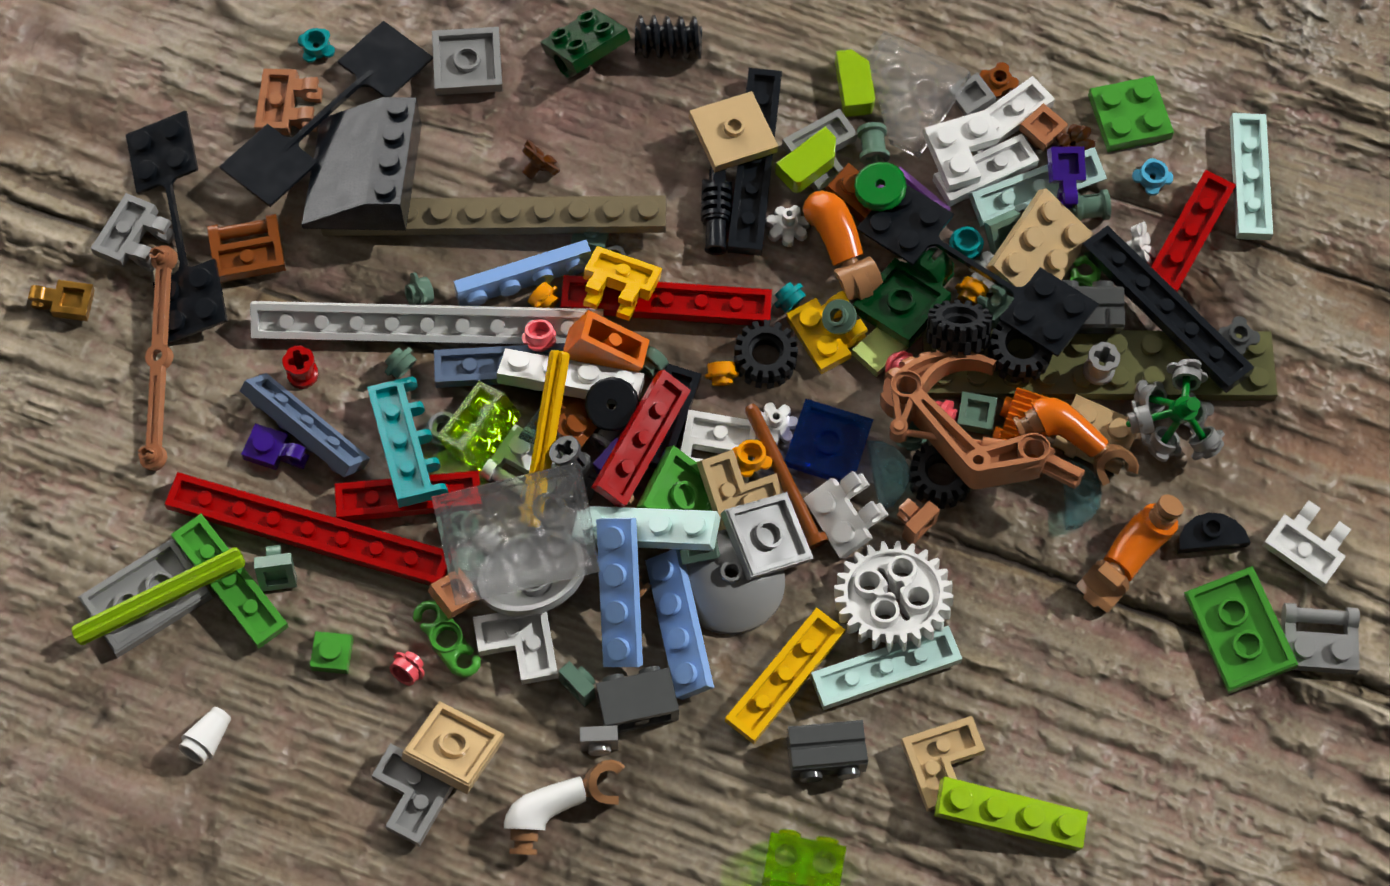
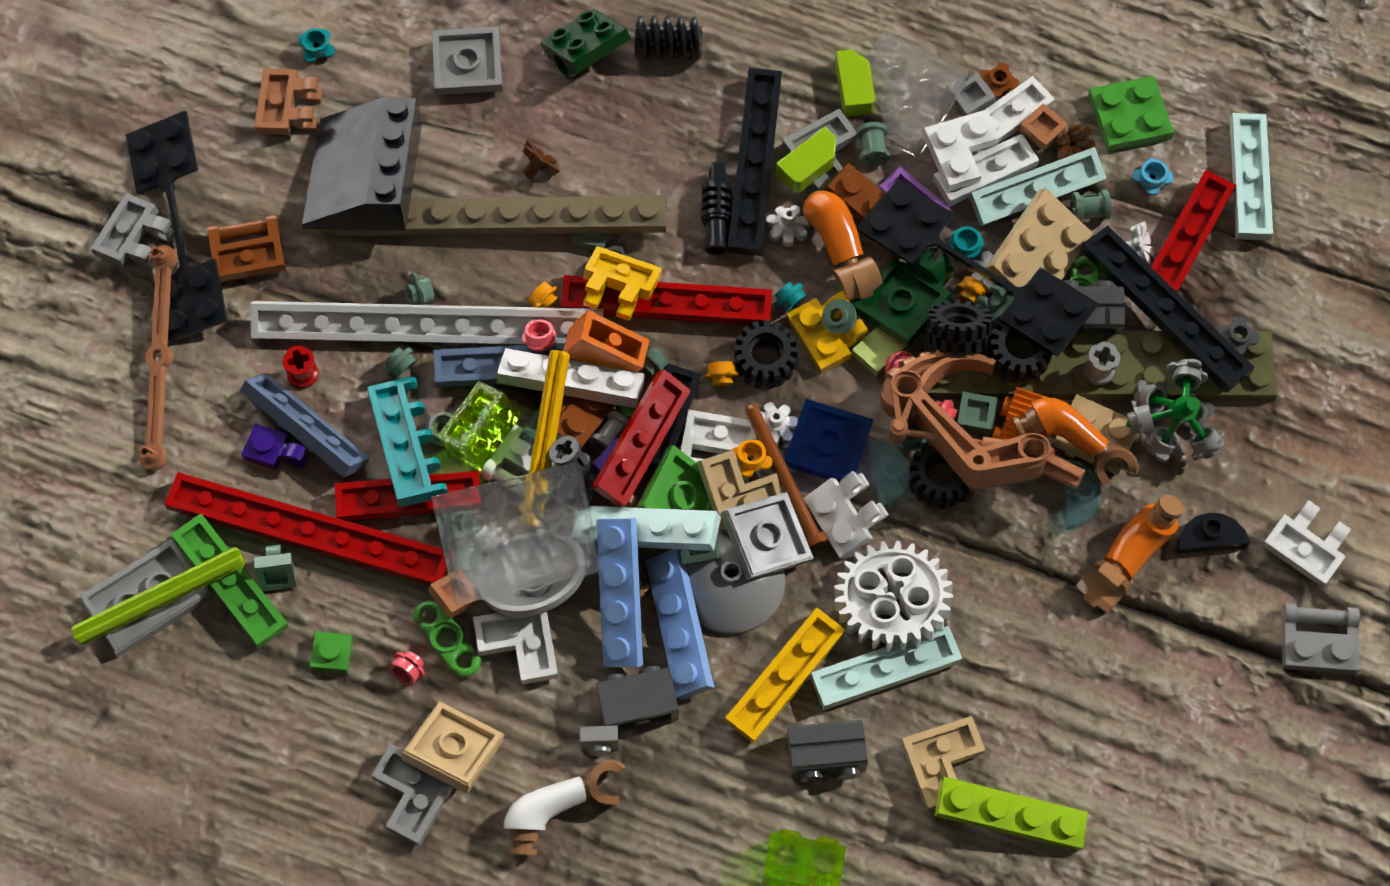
pearl gold plate [28,280,95,322] -> none
white cone [179,707,231,764] -> none
black hinge [219,21,433,207] -> none
light blue plate [454,240,591,306] -> none
sand green plate [558,661,596,707] -> none
black piece [585,377,639,431] -> none
tan plate [689,91,778,172] -> none
green piece [854,162,907,211] -> none
nougat tile [896,498,940,545] -> none
sand green plate [984,209,1021,255] -> none
dark purple plate [1047,146,1086,208] -> none
bright green tile [1184,566,1298,694] -> none

